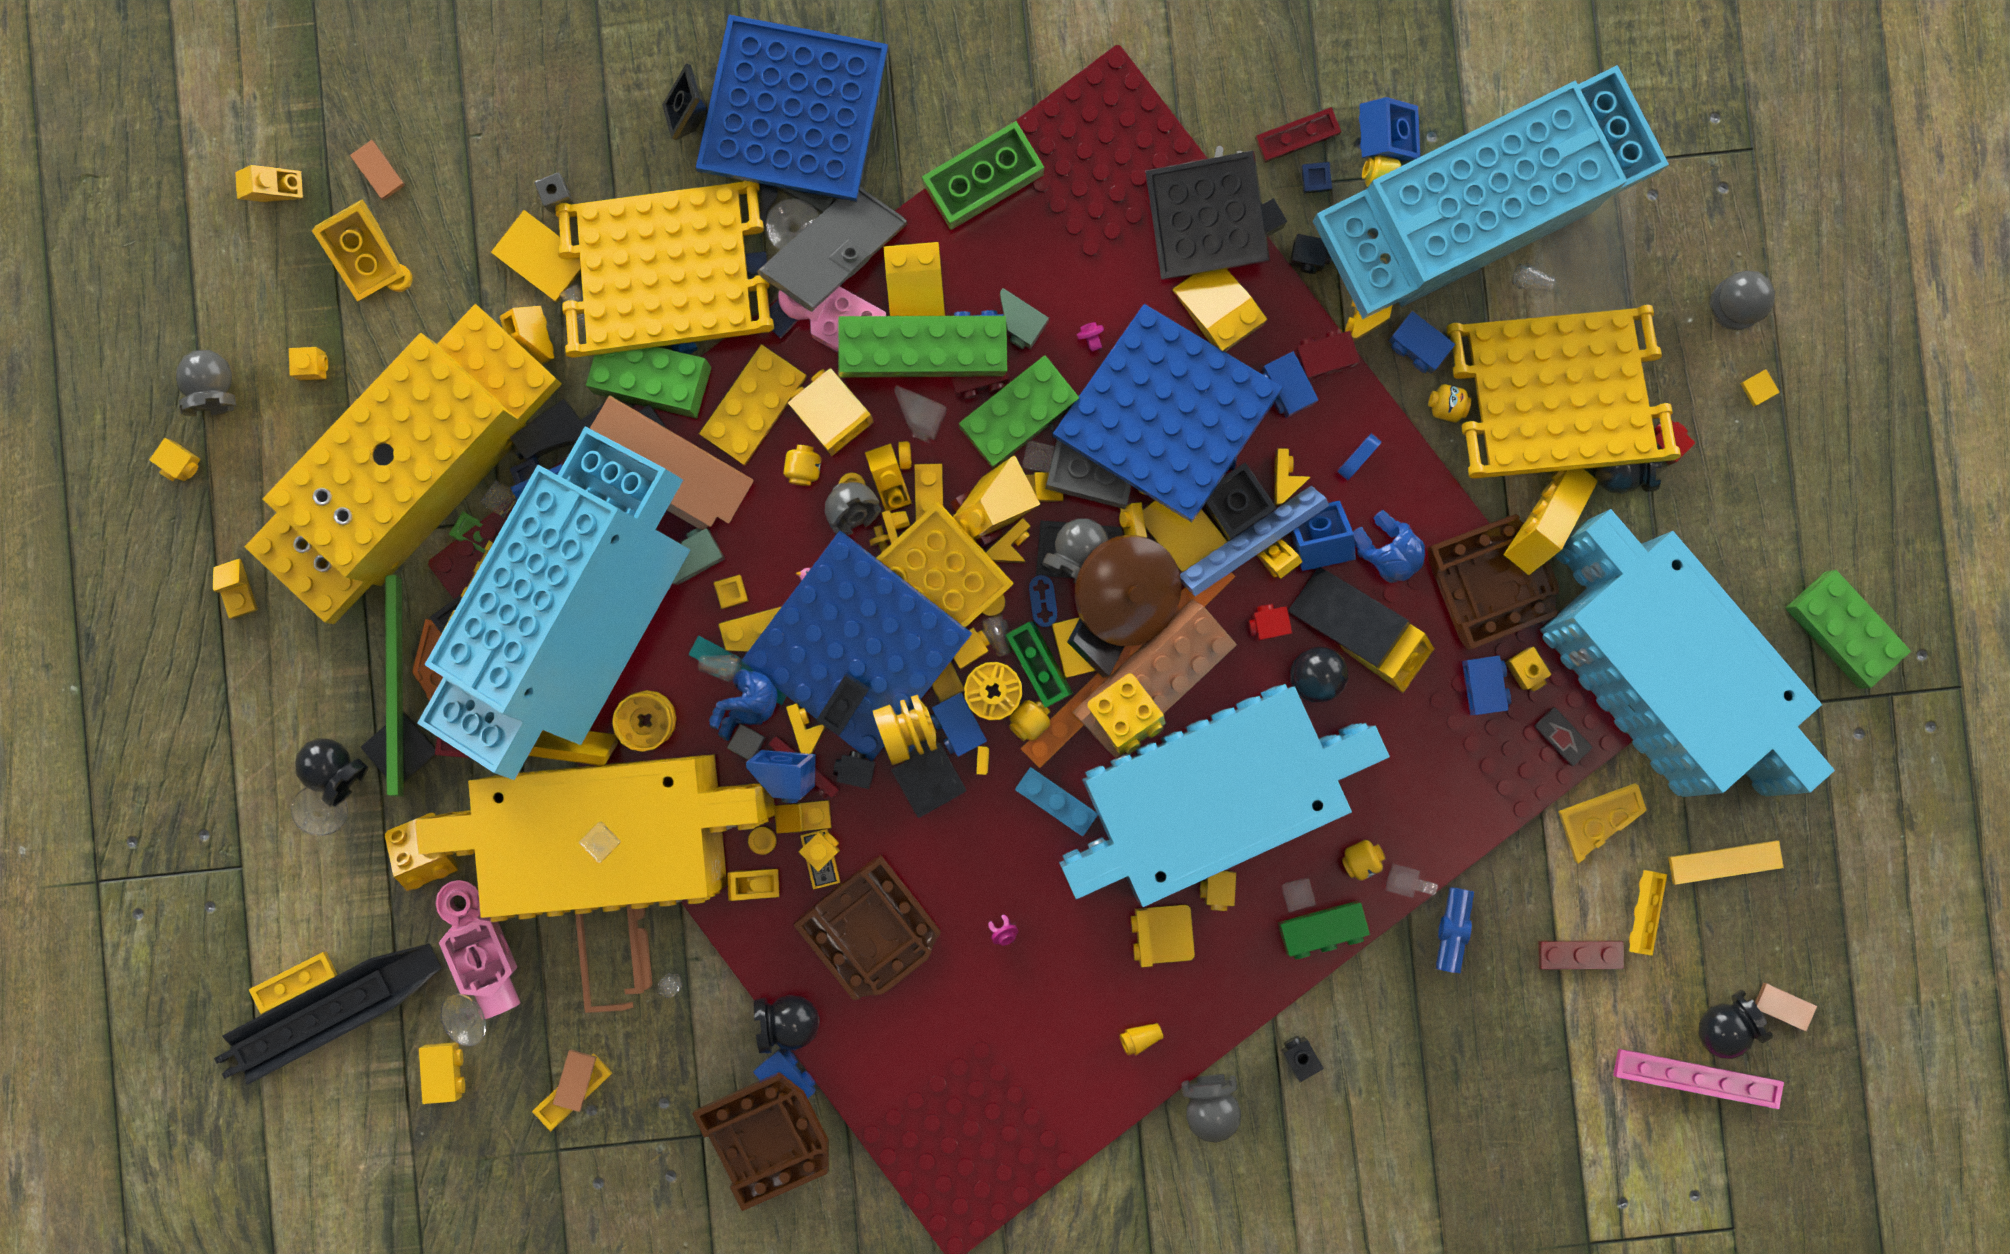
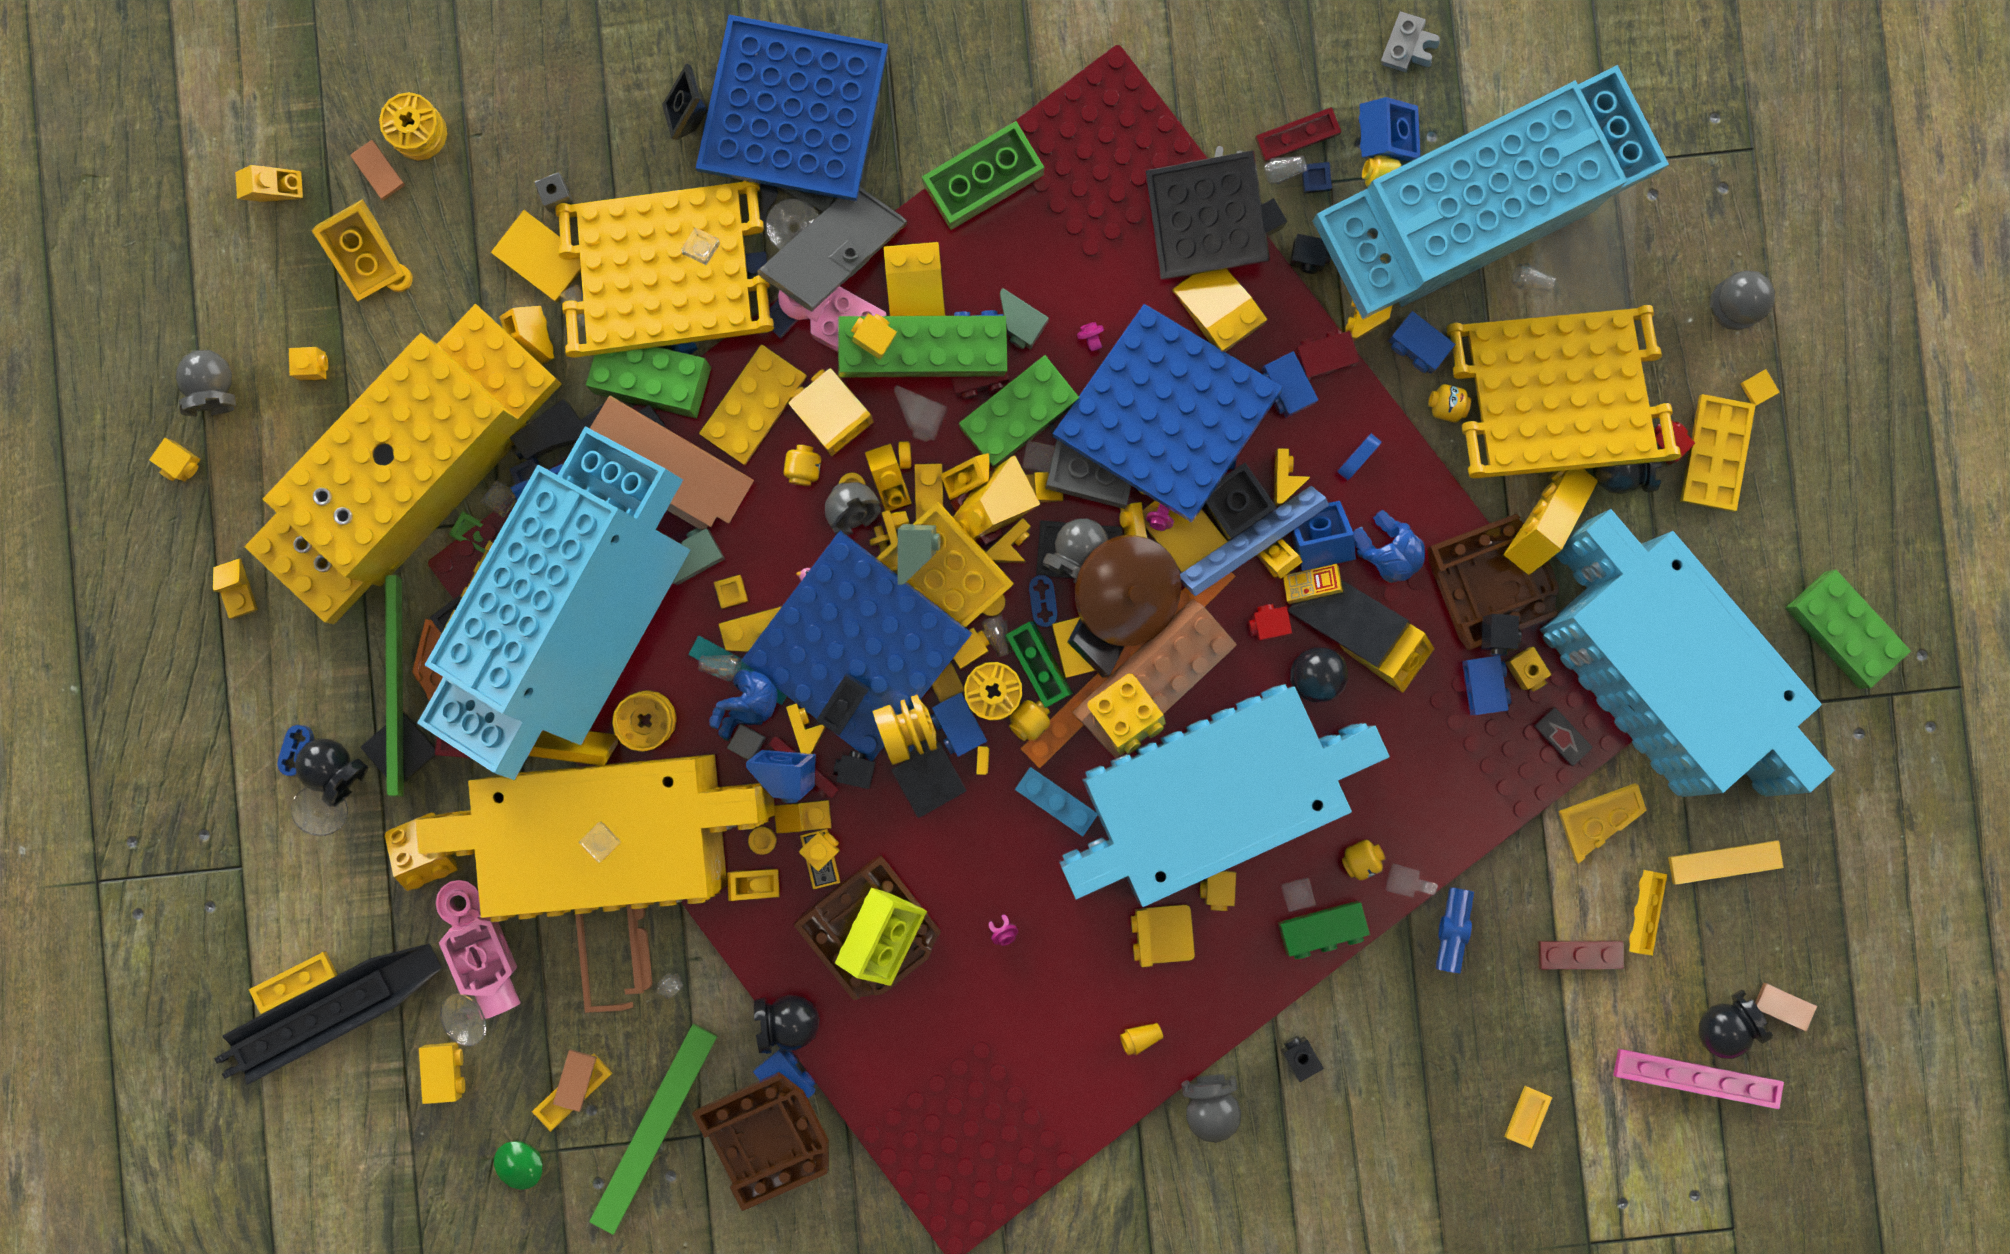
none -> blue beam [277,725,314,776]
none -> yellow wheel [379,92,447,161]
none -> green hat [494,1141,543,1190]
none -> bright green tile [589,1023,718,1235]
none -> clear plate [681,227,720,265]
none -> neon yellow slope [835,888,927,986]
none -> yellow brick [851,313,897,360]
none -> sand green slope [898,524,941,585]
none -> yellow slope [940,453,989,500]
none -> dark pink plate [1146,504,1174,531]
none -> clear cone [1265,155,1307,185]
none -> yellow tile [1283,564,1343,604]
none -> light grey plate [1381,11,1440,73]
none -> black brick [1481,614,1522,656]
none -> yellow tile [1504,1086,1552,1149]
none -> yellow plate [1680,394,1756,512]

